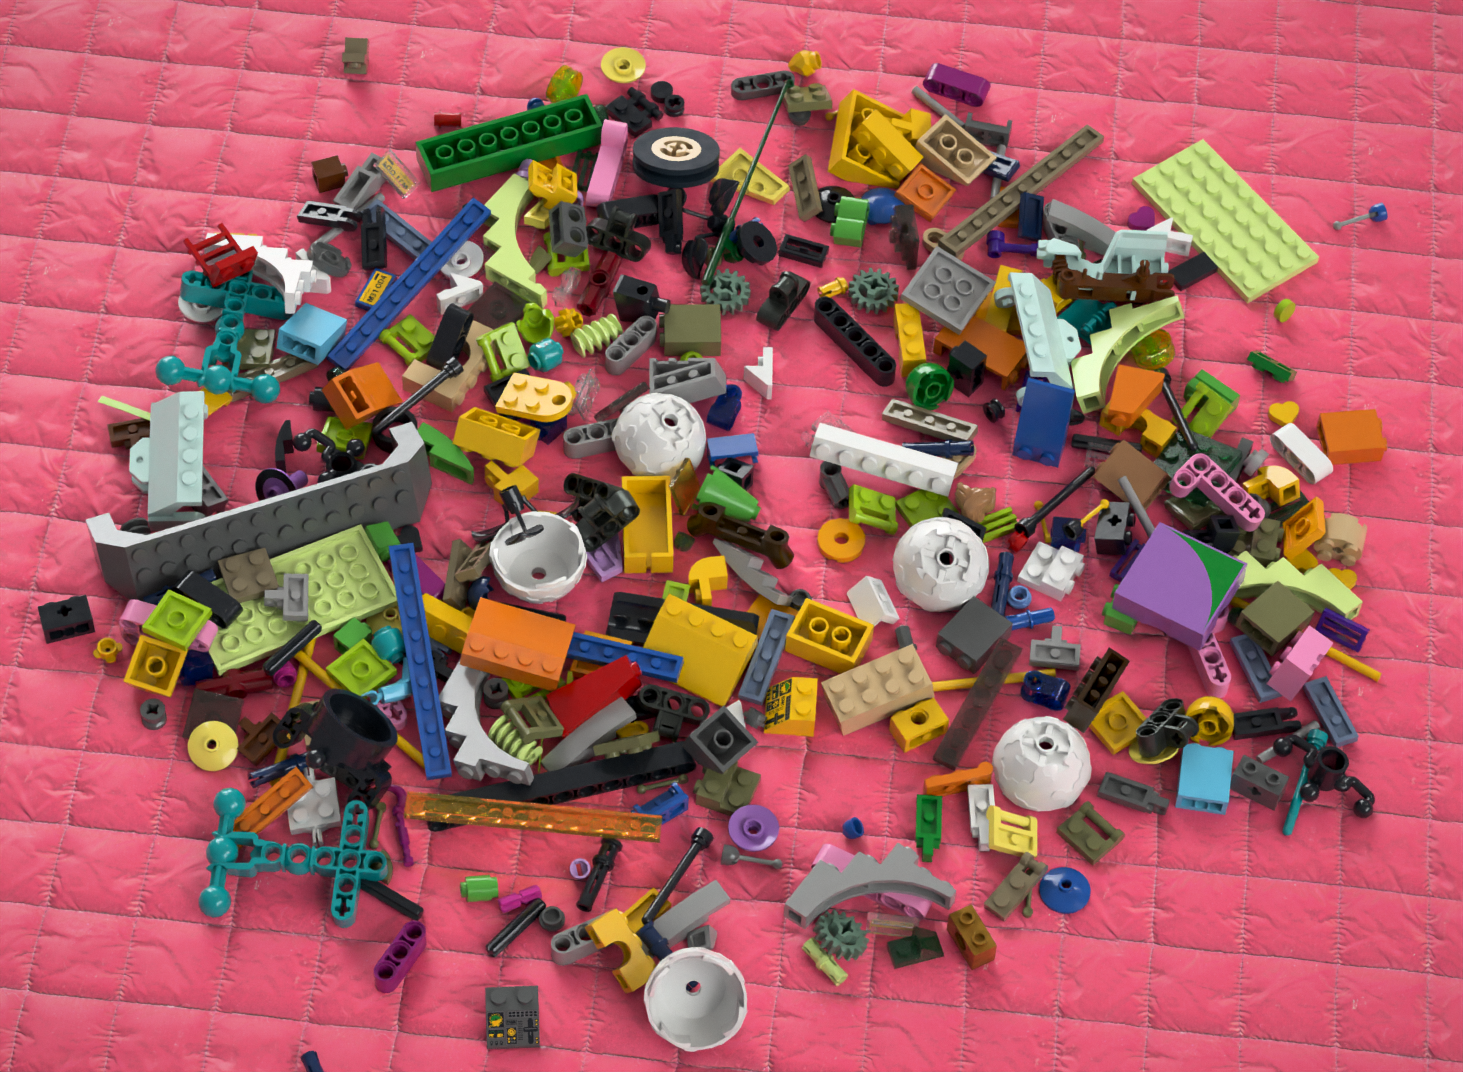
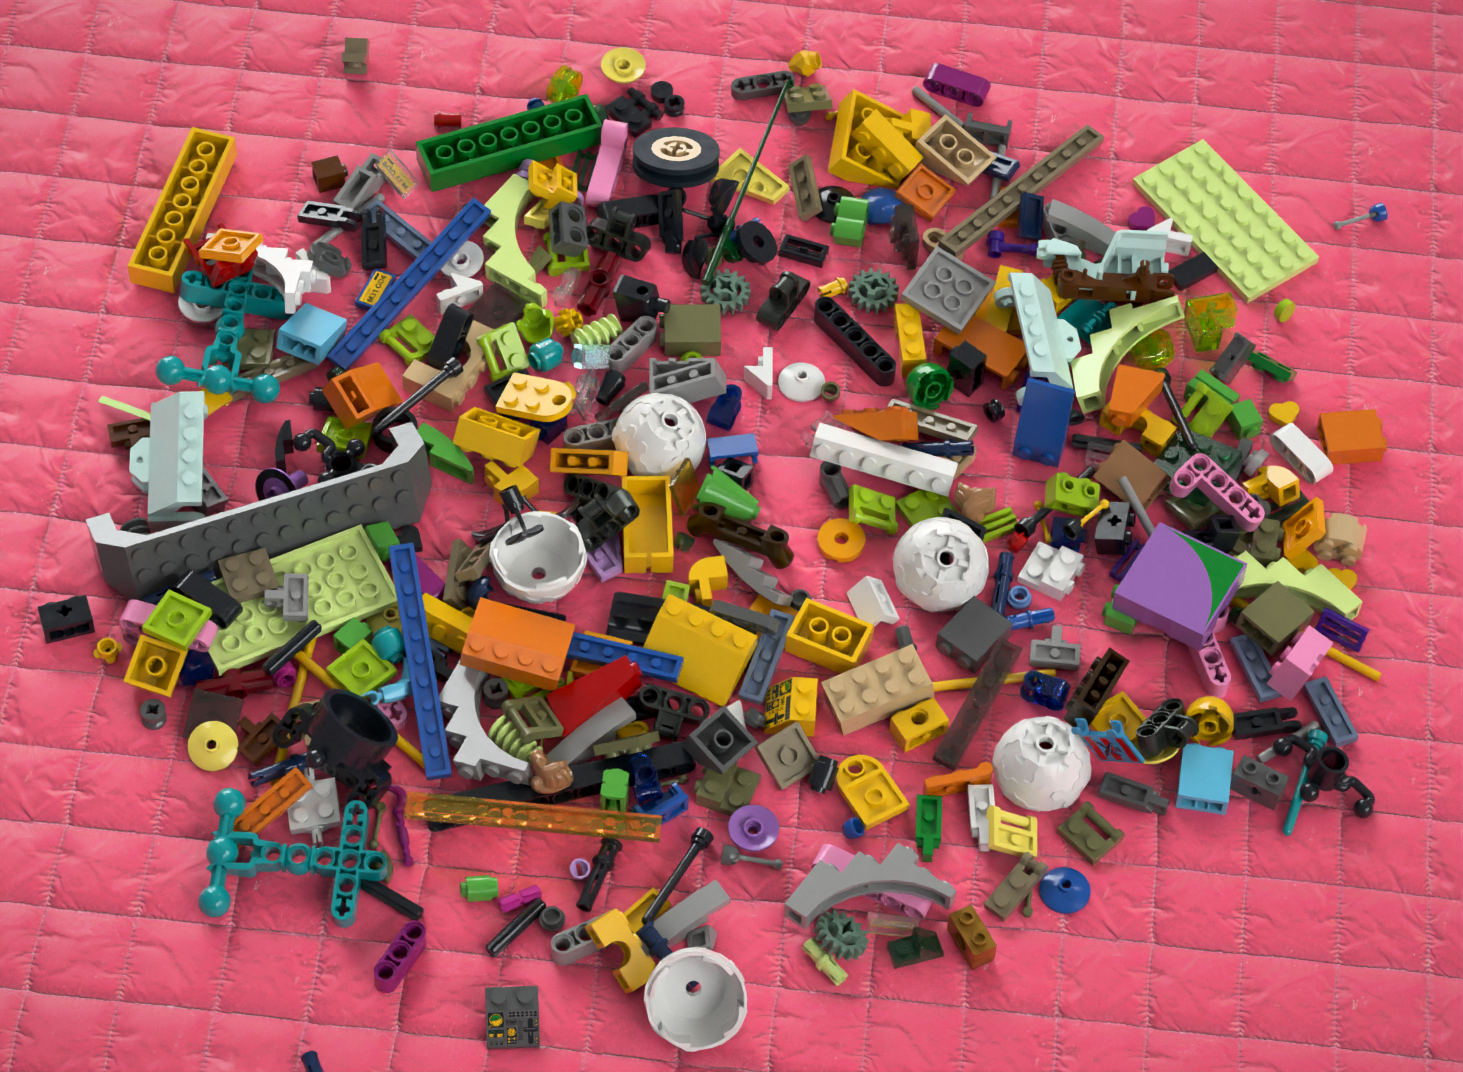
none -> yellow brick [128,127,237,293]
none -> light orange tile [199,228,263,263]
none -> medium nougat hair [530,749,573,794]
none -> light orange brick [550,448,628,476]
none -> clear light blue brick [571,343,609,369]
none -> black cone [596,370,626,406]
none -> bright green brick [600,769,629,823]
none -> clear blue piece [629,753,663,805]
none -> dark grey beam [709,600,780,636]
none -> dark tan plate [754,721,819,791]
none -> white dish [778,363,825,402]
none -> black brick [807,755,839,794]
none -> olive hinge [821,381,840,402]
none -> orange slope [833,406,918,442]
none -> yellow plate [836,755,910,831]
none -> lime brick [1044,472,1100,517]
none -> dark azure flag [1071,718,1145,764]
none -> clear neon green brick [1184,292,1238,353]
none -> flat silver hinge [1209,332,1257,384]
none -> bright green brick [1226,399,1263,441]

